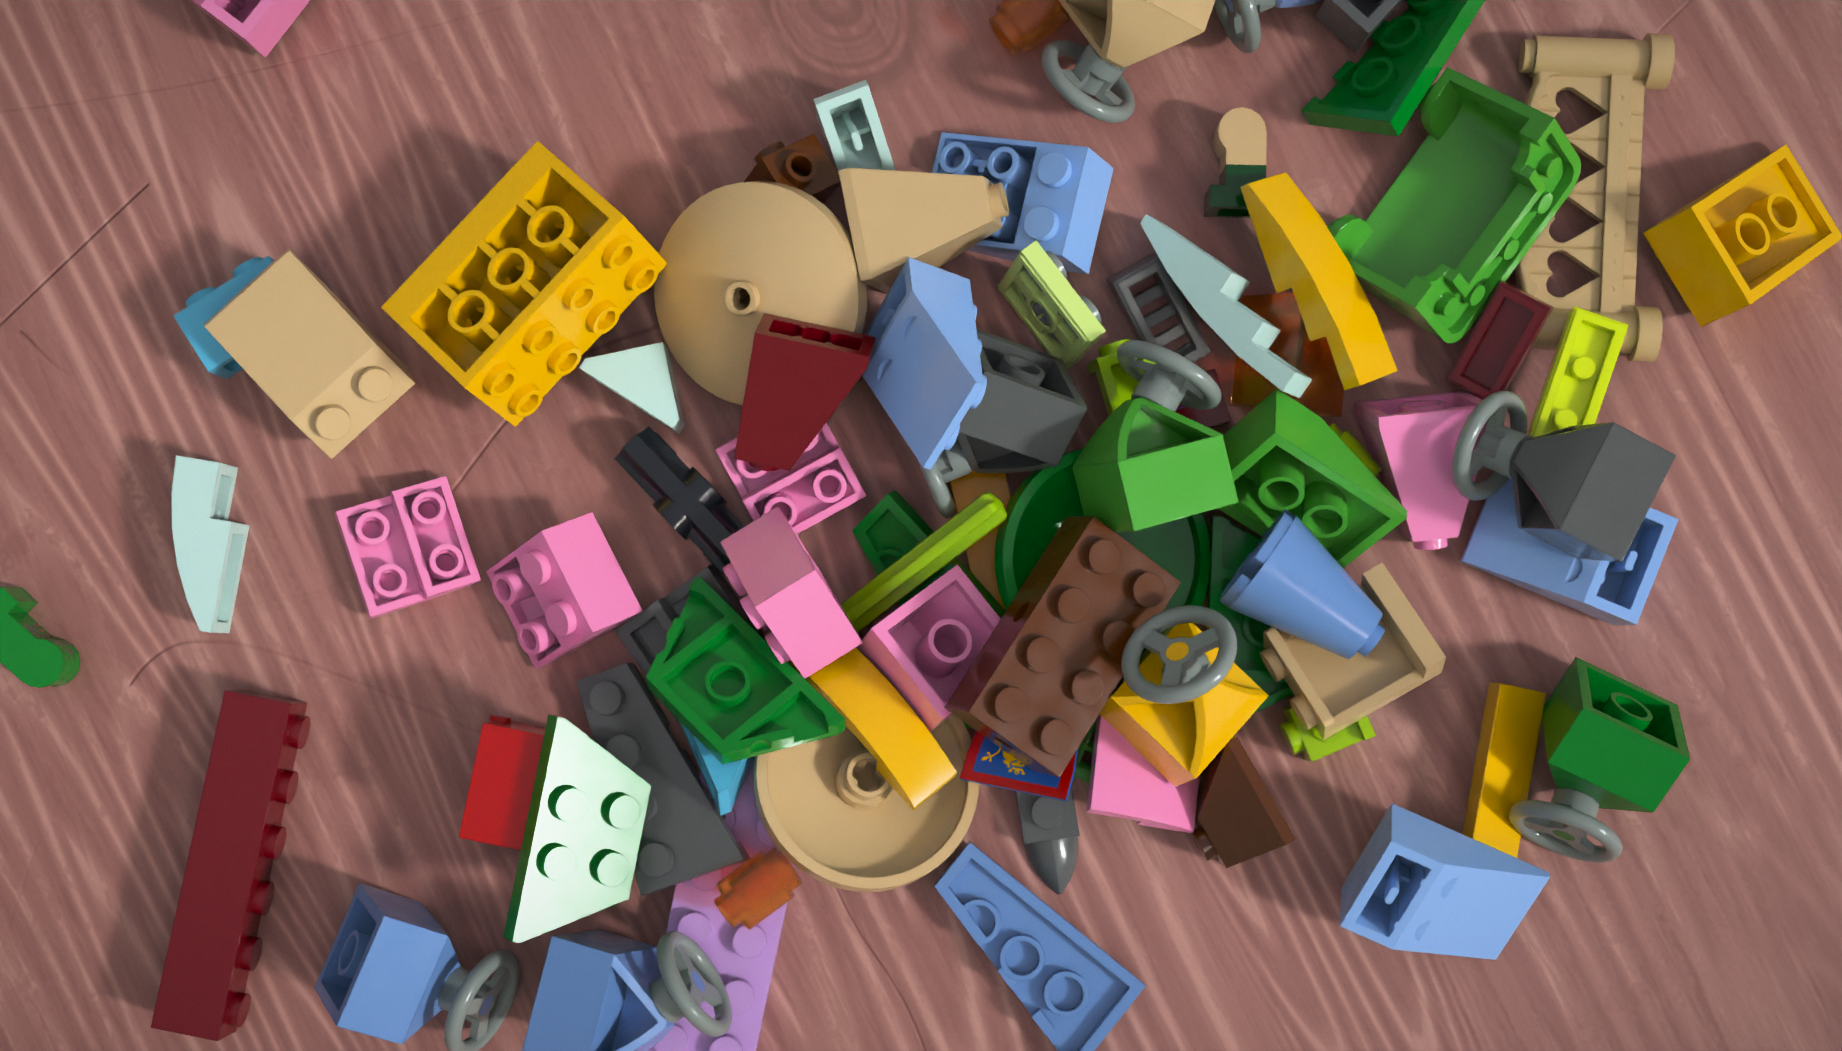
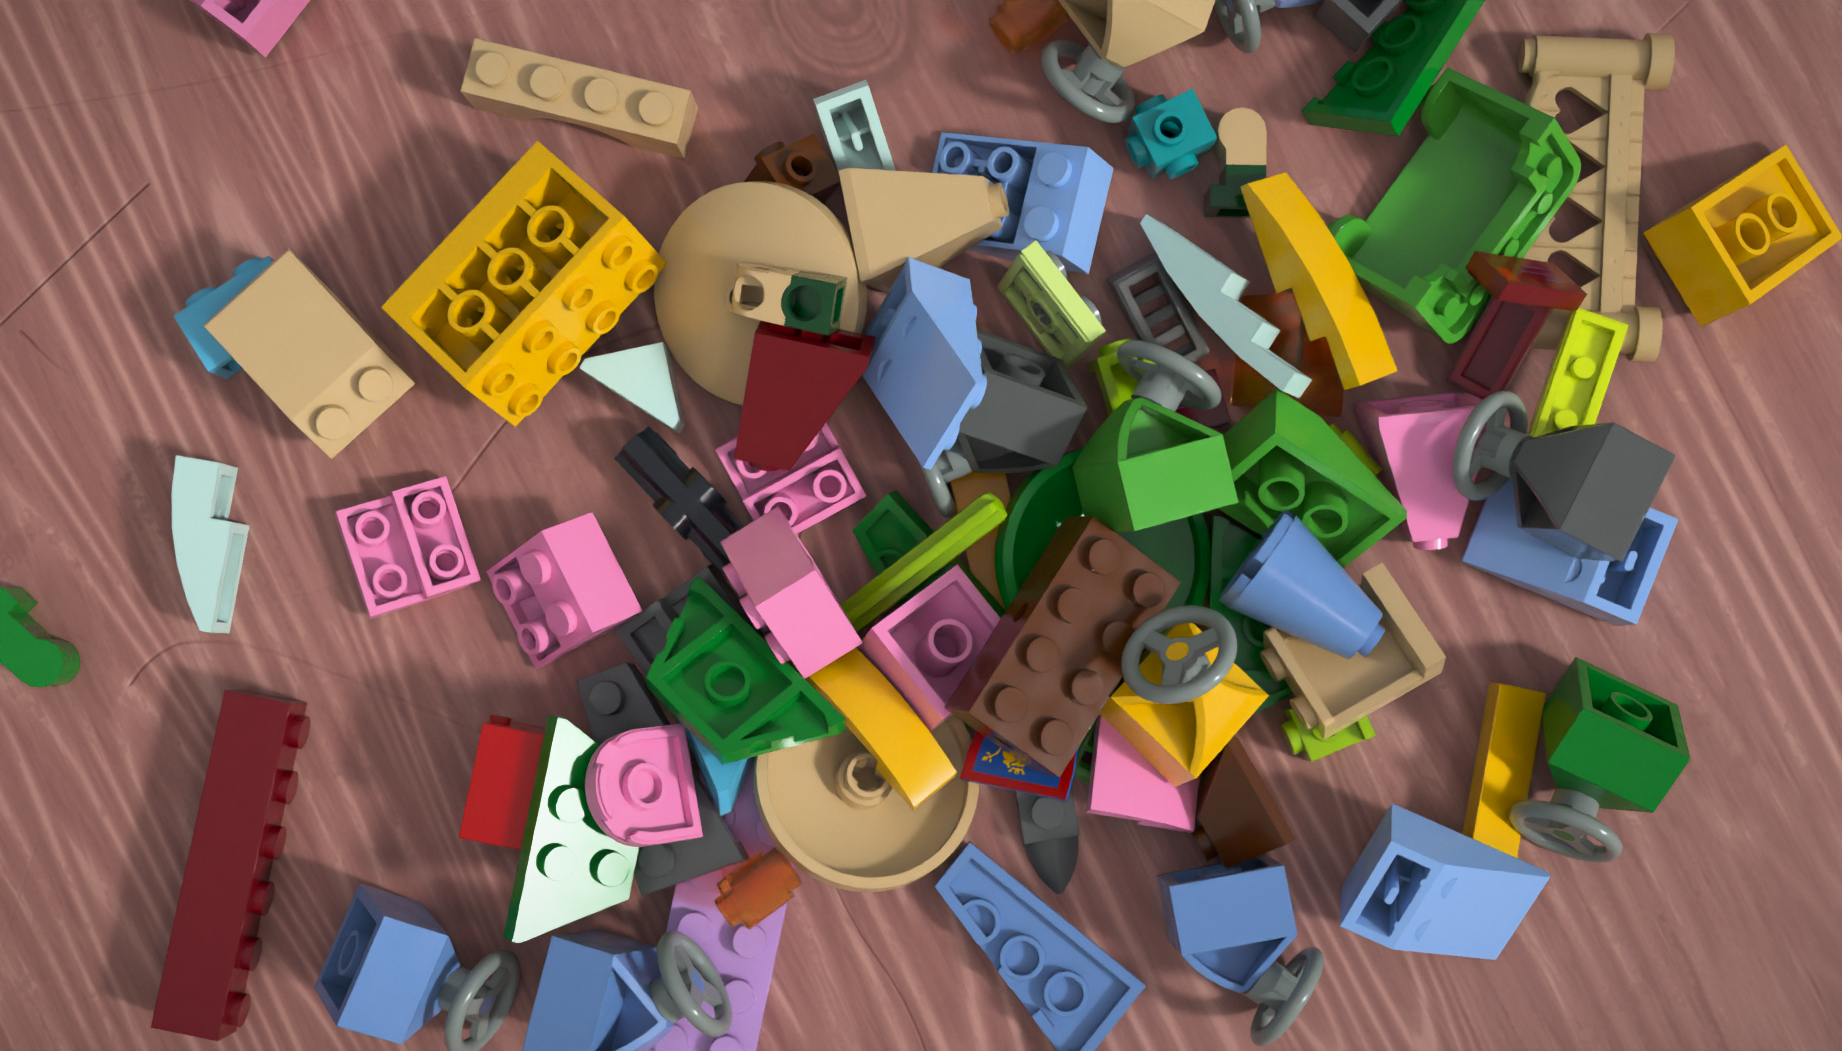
none -> tan arch [461,38,698,160]
none -> bright pink tile [585,724,703,847]
none -> leg [730,263,848,336]
none -> teal brick [1125,88,1217,180]
none -> medium blue piece [1157,854,1324,1047]
none -> dark red tile [1465,251,1587,311]

